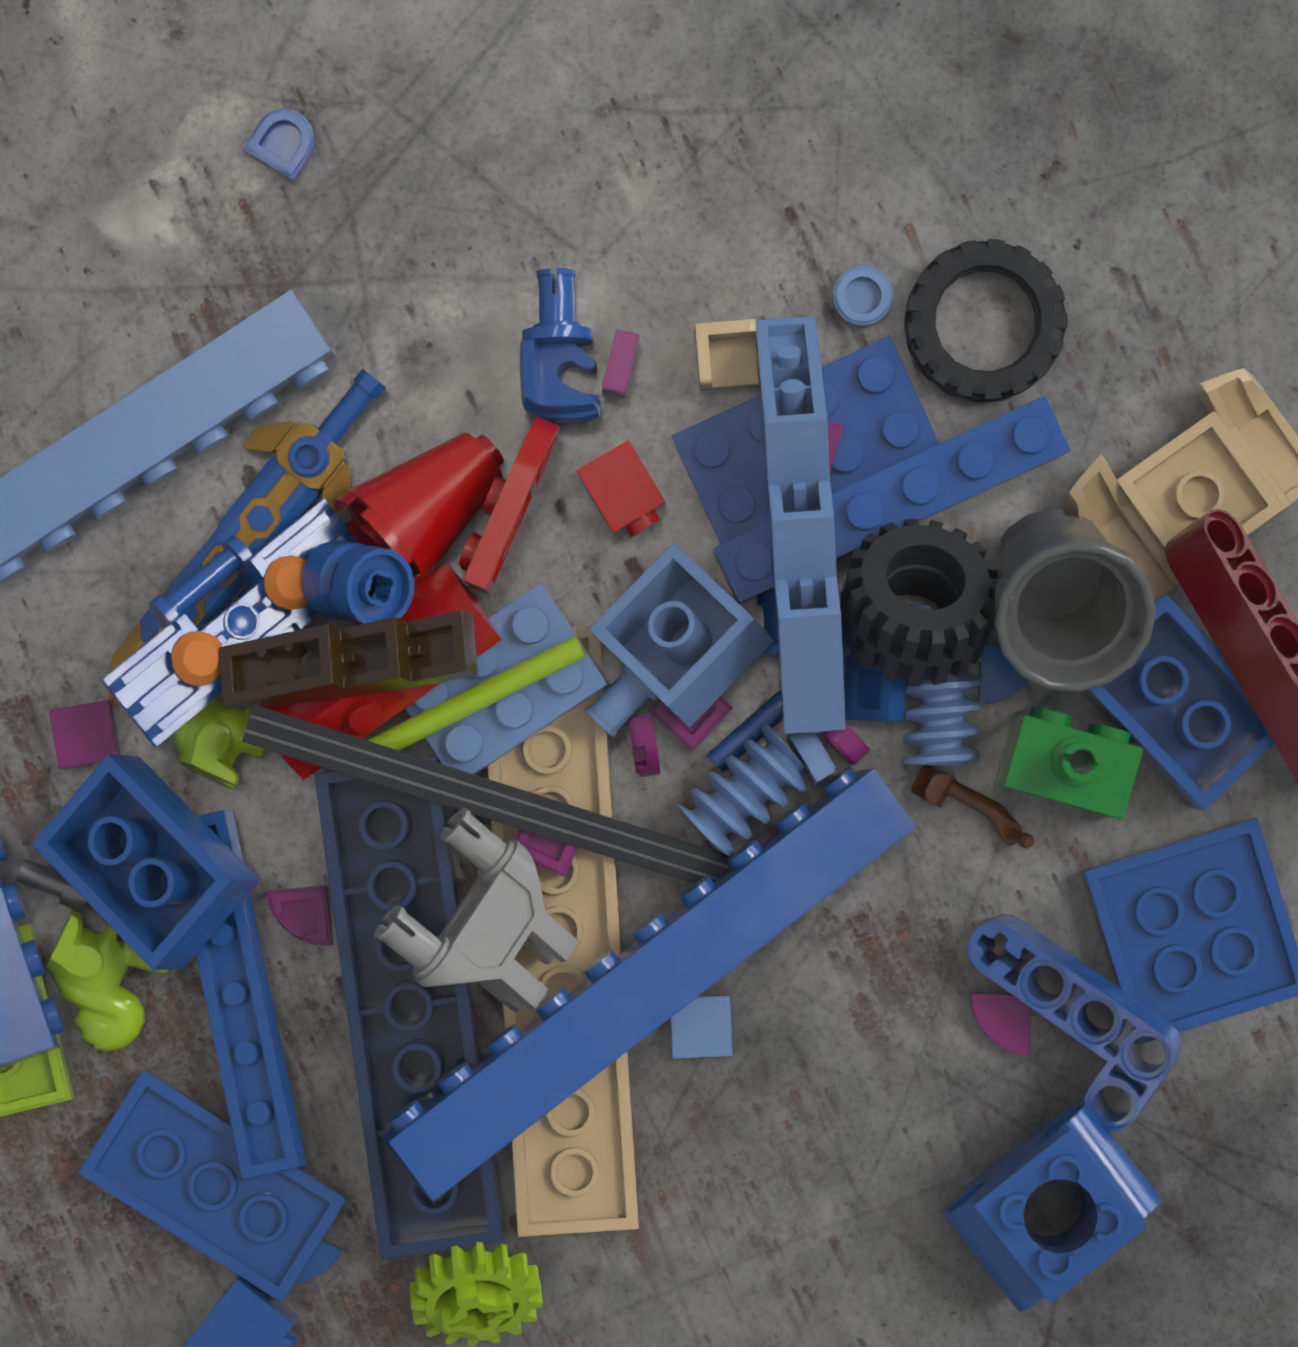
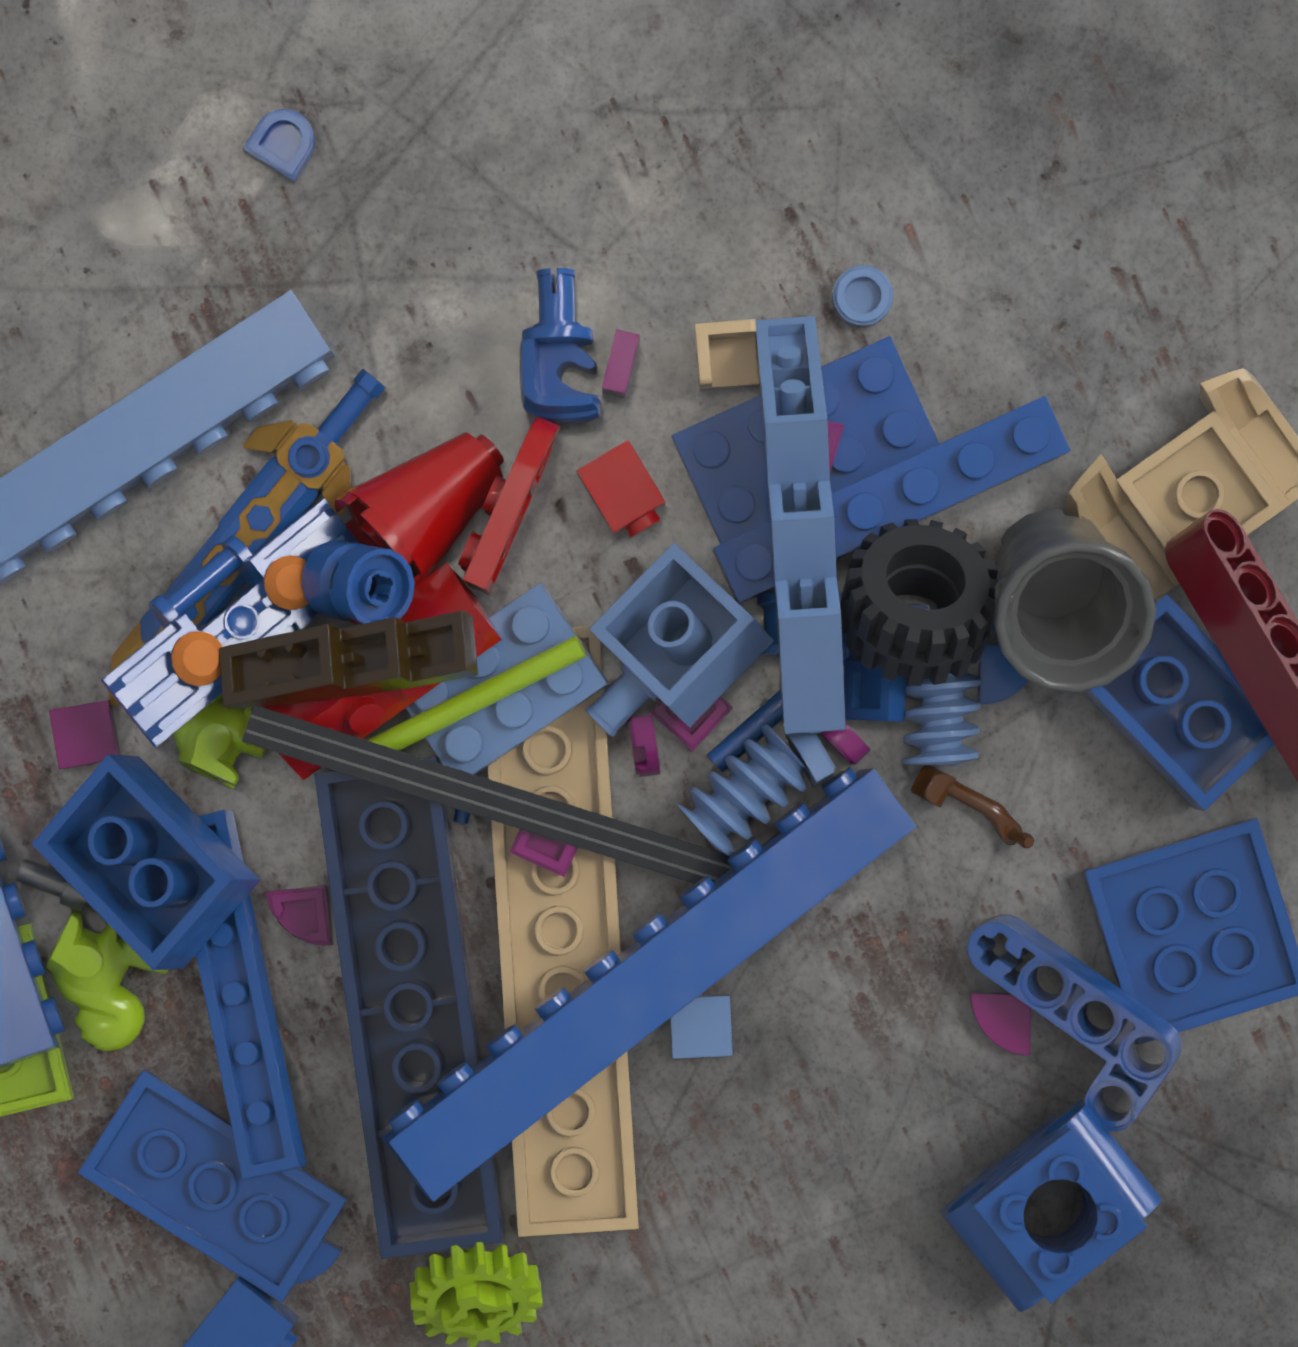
light grey connector [374,808,579,1012] -> none
black tyre [904,239,1068,403] -> none
green brick [994,706,1144,820] -> none

